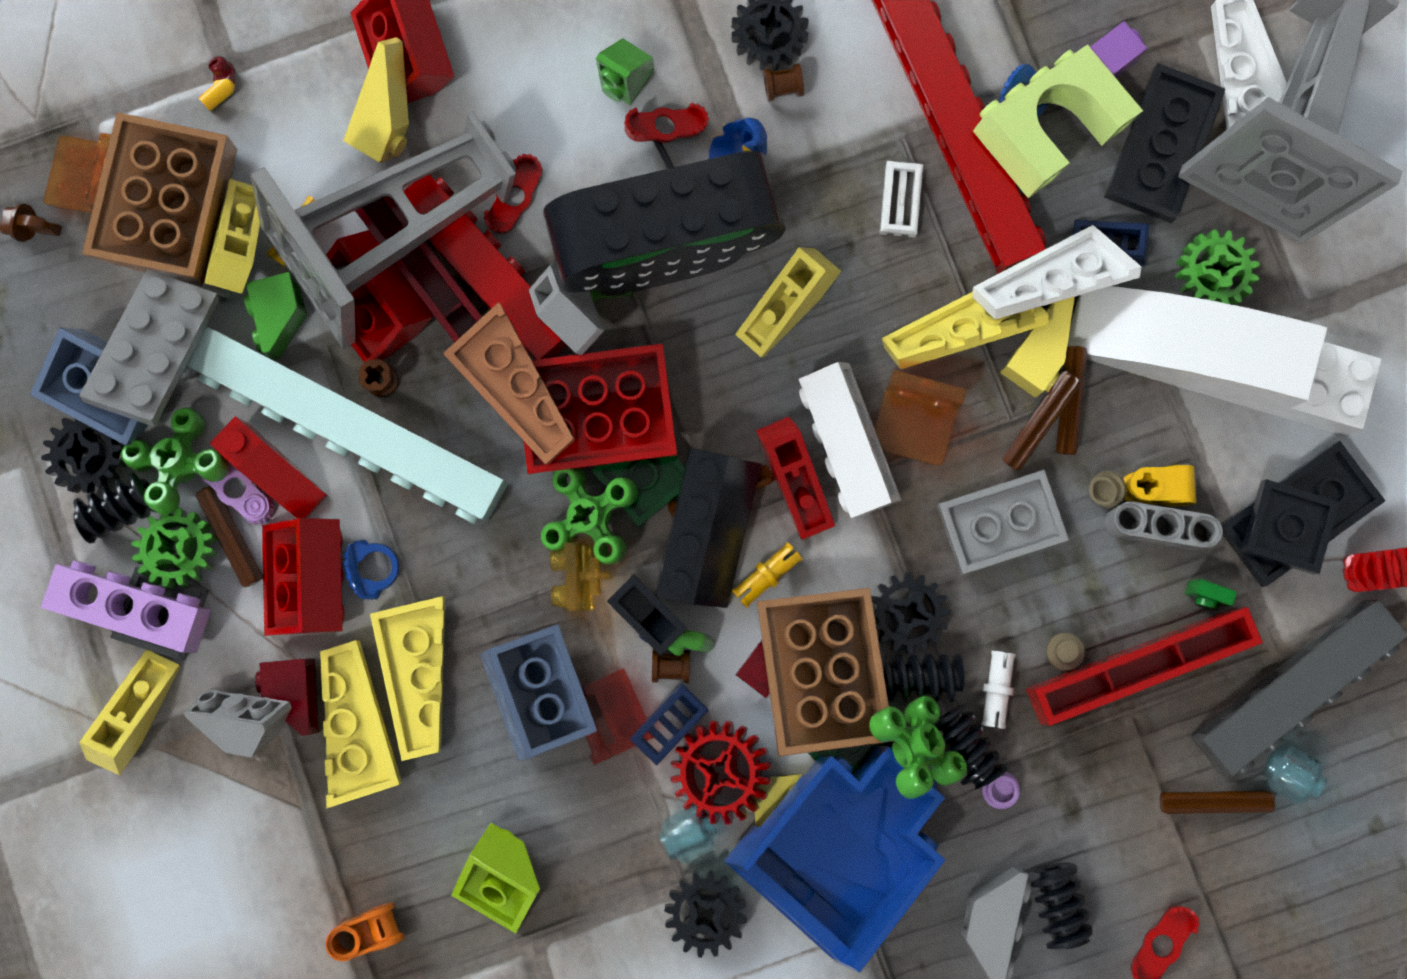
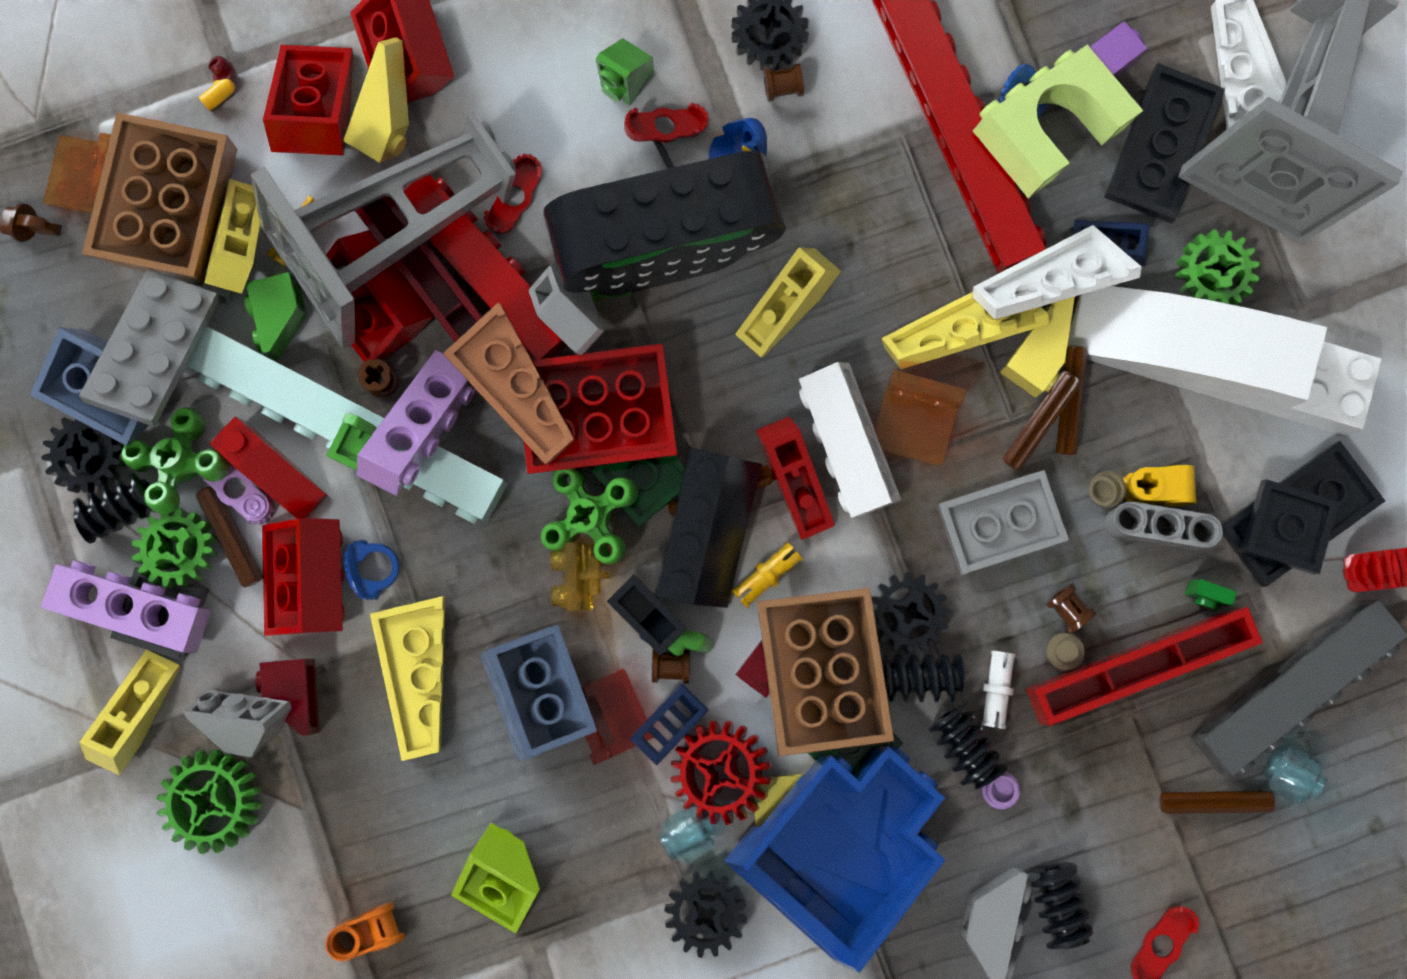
light yellow wing [320,640,402,808] -> none
bright green gear [869,696,967,799] -> none
white tile [879,161,923,238] -> none
none -> bright green gear [156,749,263,854]
none -> red slope [263,45,353,156]
none -> bright green tile [326,413,377,470]
none -> lavender brick [356,350,476,496]
none -> reddish brown bush [1046,583,1096,633]

